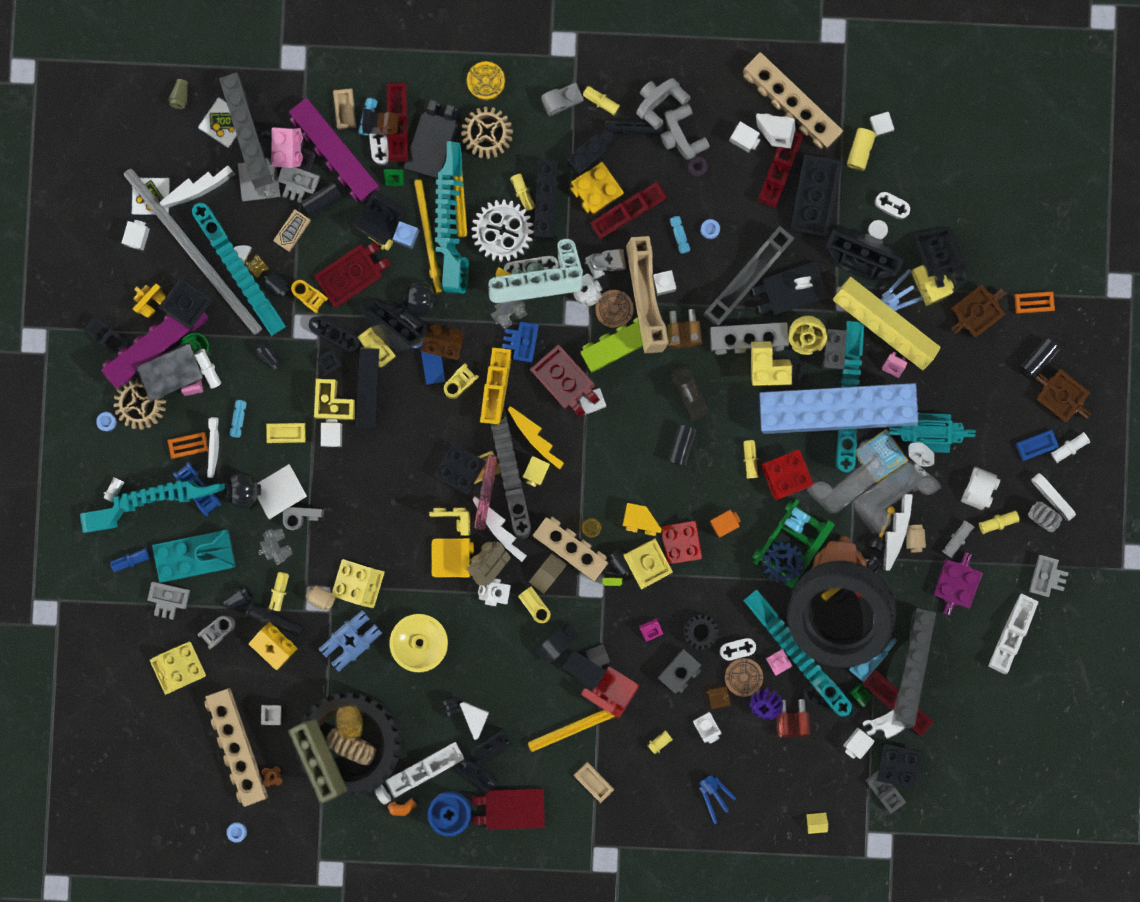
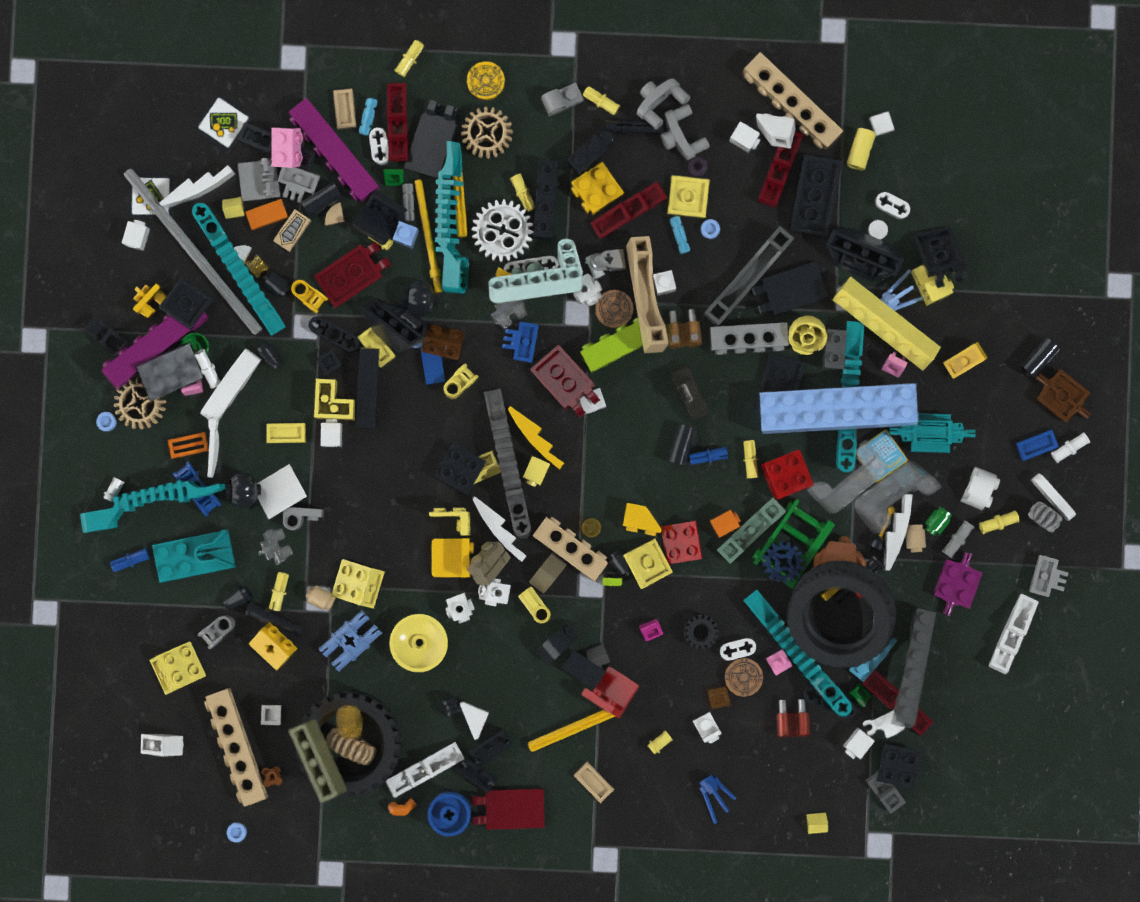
light grey hinge [147,582,190,620] -> none
olive cone [168,79,188,109] -> none
dark grey arch [219,72,273,189] -> none
medium azure axle [230,400,247,438] -> none
leg [362,109,399,135] -> none
white tile [375,785,391,804] -> none
clear pink axle [474,455,498,530] -> none
yellow slope [480,348,512,425] -> none
dark grey brick [658,649,701,694] -> none
dark purple gear [750,687,783,721] -> none
light yellow brick [751,341,792,386] -> none
medium azure wheel [784,508,810,534] -> none
white bush [794,277,813,290] -> none
white beam [909,443,934,467] -> none
reddish brown plate [950,284,1006,338] -> none
orange tile [1014,292,1055,314] -> none
none -> white slope [141,734,184,756]
none -> white slope [200,349,261,420]
none -> light yellow slope [222,197,245,219]
none -> orange tile [246,199,288,230]
none -> tan tile [325,203,345,226]
none -> light yellow axle [394,40,424,77]
none -> light grey axle [403,183,414,221]
none -> white brick [445,593,475,624]
none -> light yellow tile [667,176,710,218]
none -> blue axle [689,447,728,465]
none -> sand green slope [717,498,786,564]
none -> green brick [924,507,952,536]
none -> yellow plate [943,342,988,379]

